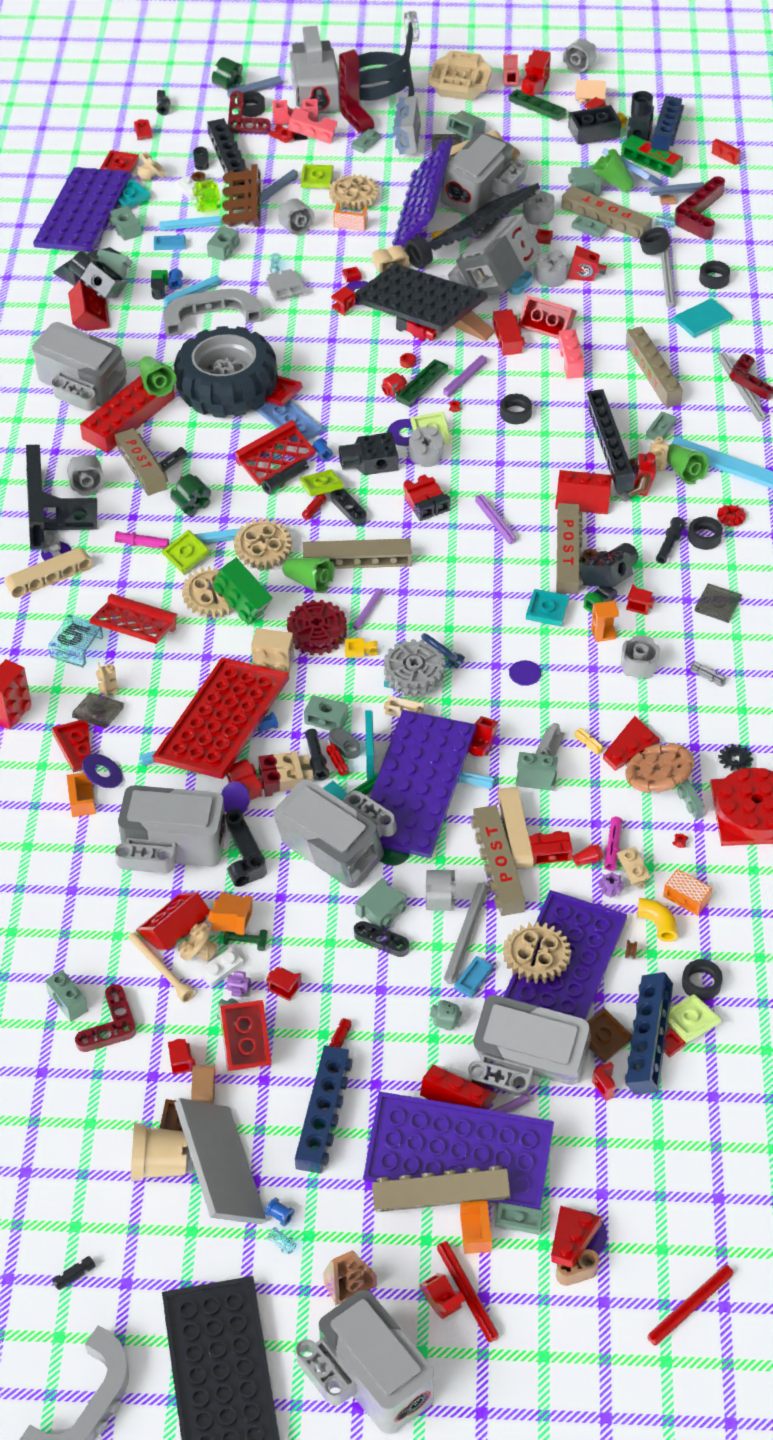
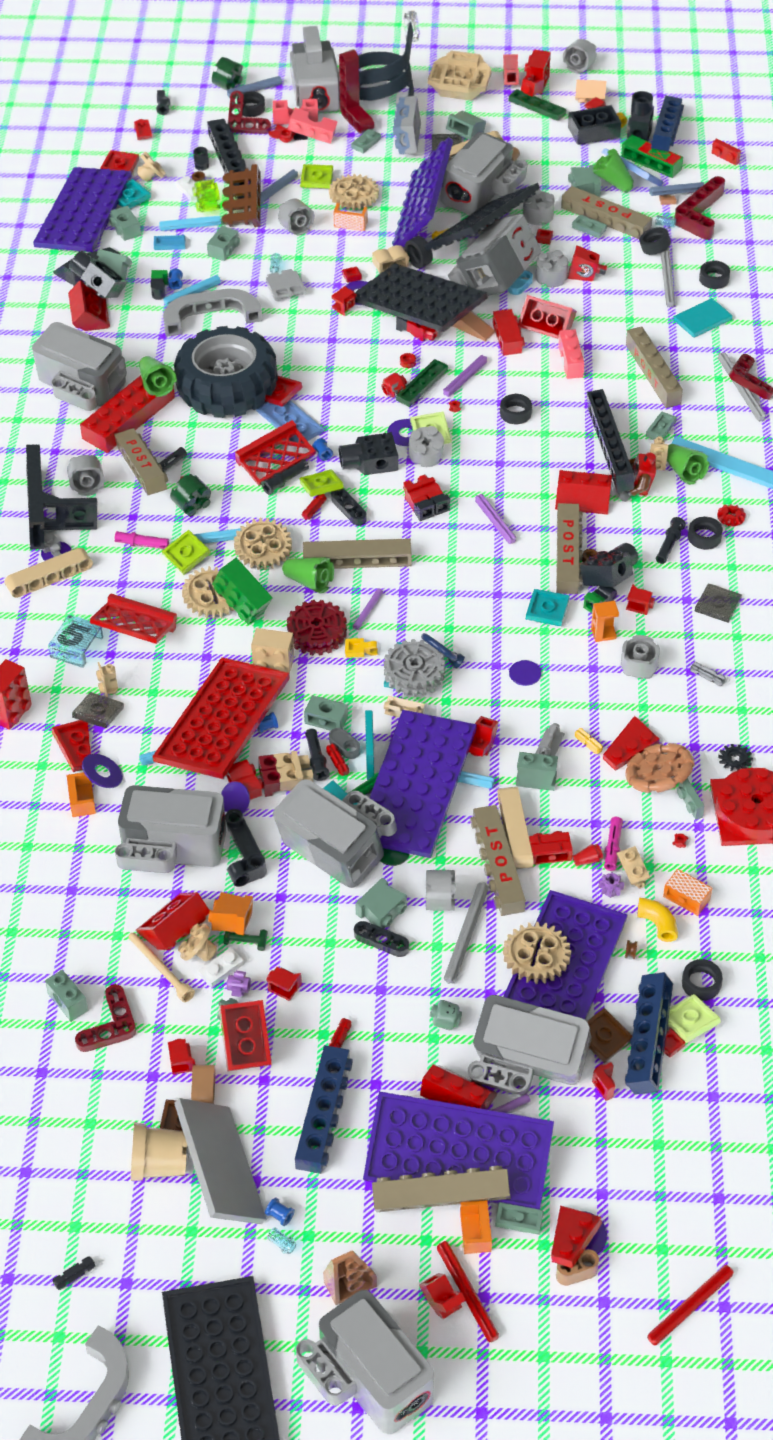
dark azure tile [454,956,494,999] -> none

